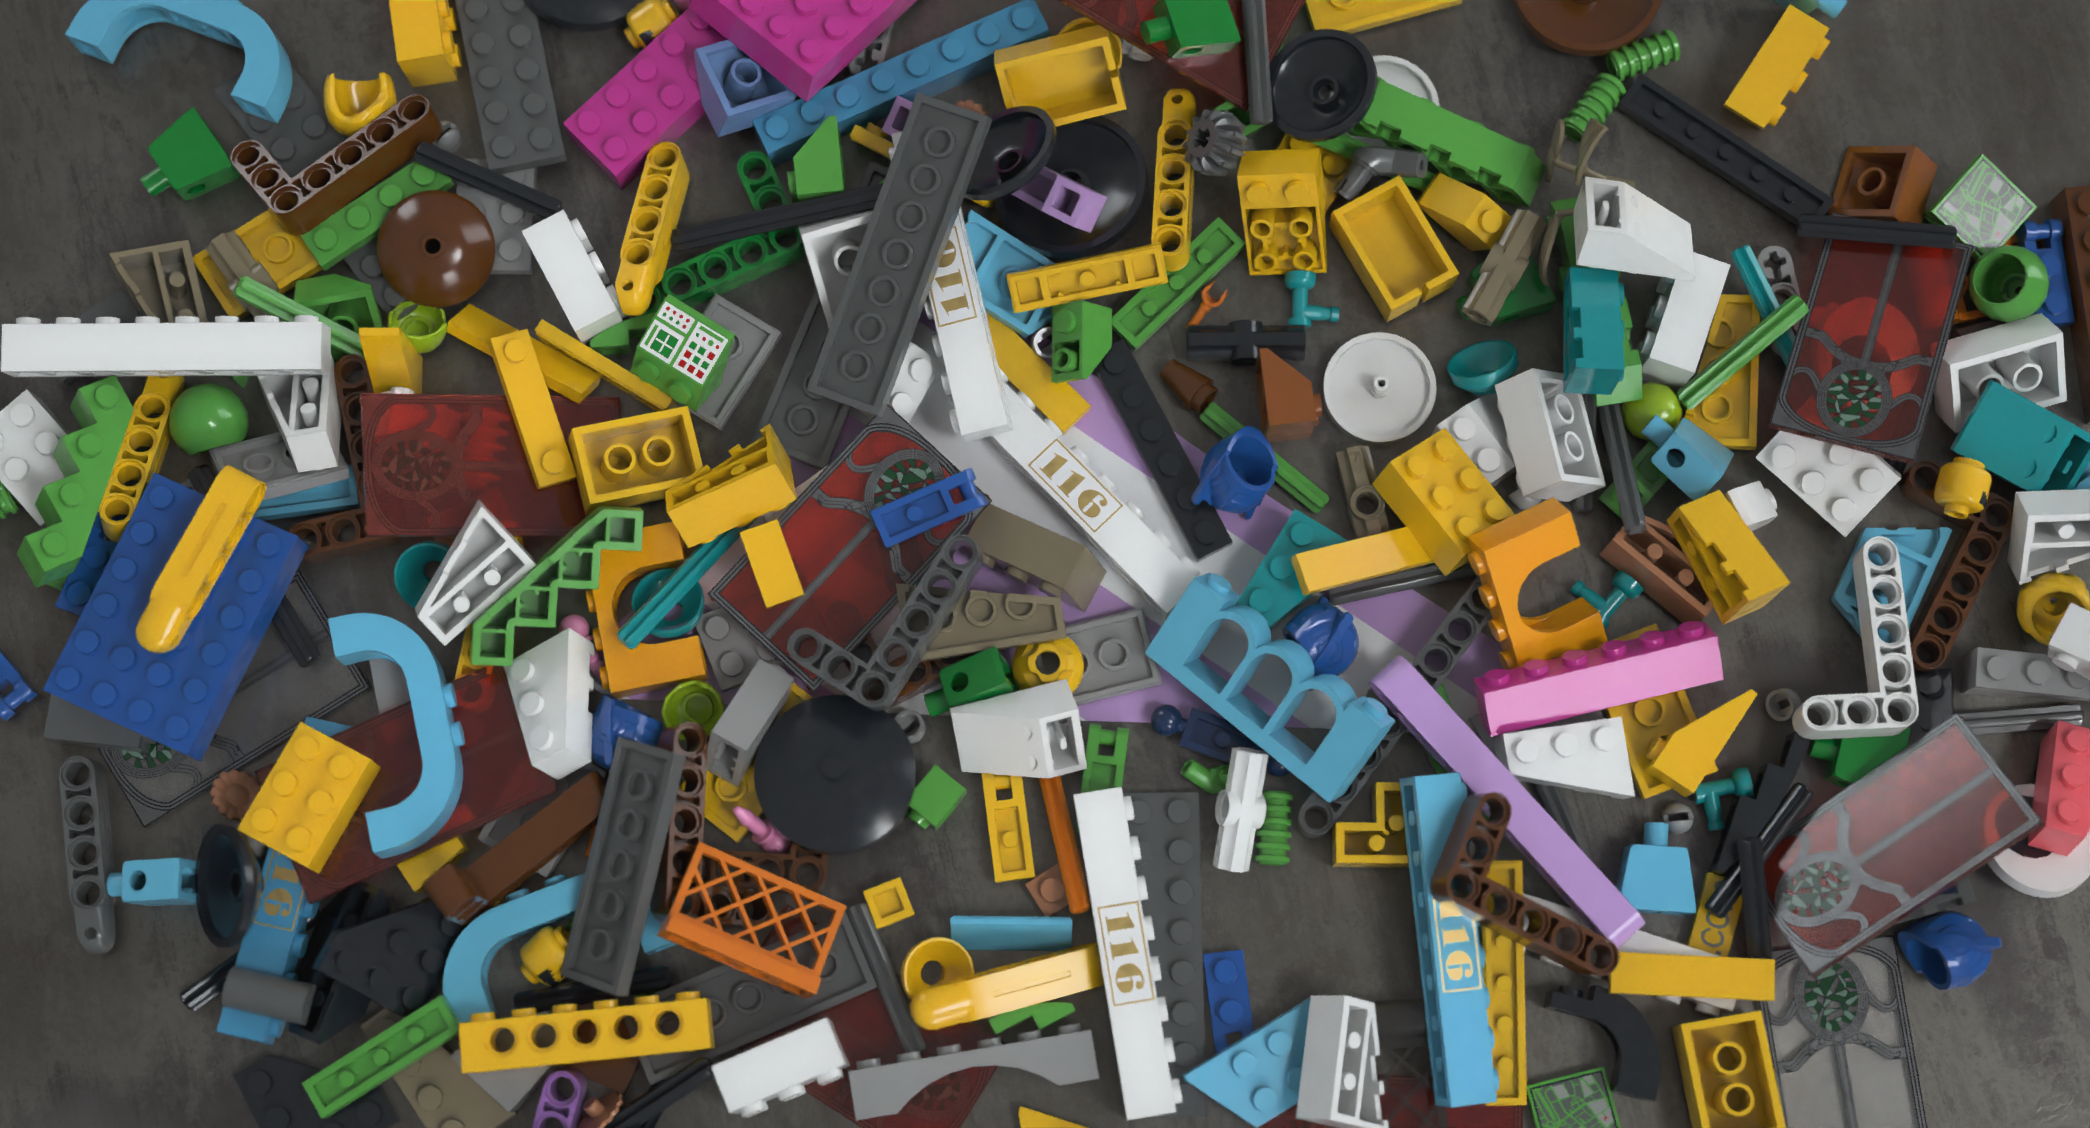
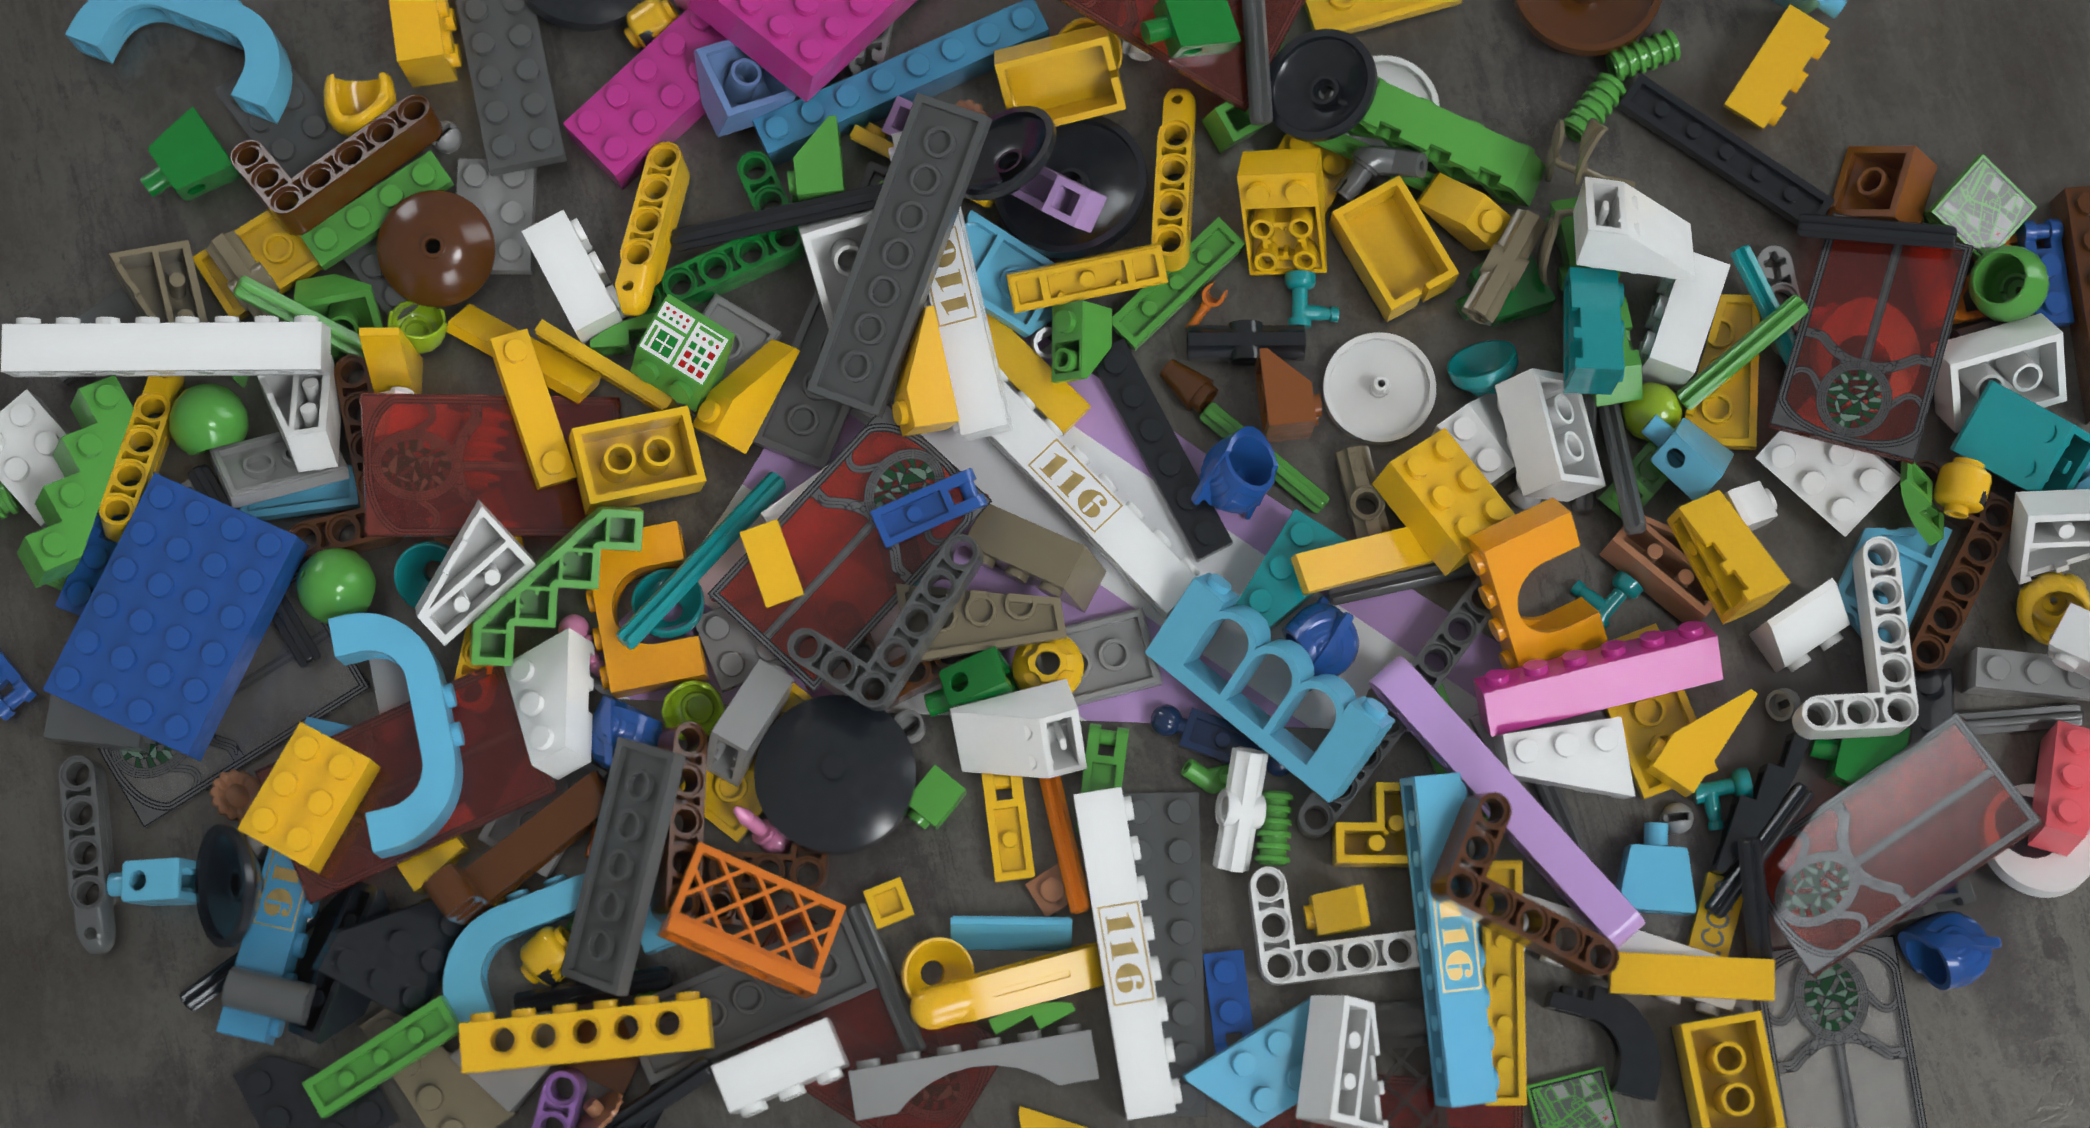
yellow piece [135,465,266,654] -> none
black axle [414,142,563,219] -> none
yellow wedge [665,423,797,548] -> none
dark grey gear [1182,109,1249,176] -> none
none -> bright green helmet [296,547,376,624]
none -> yellow slope [693,339,800,454]
none -> yellow slope [892,306,960,437]
none -> white beam [1248,867,1420,986]
none -> yellow slope [1303,884,1371,938]
none -> white slope [1749,578,1850,673]
none -> bright green slope [1900,458,1944,546]

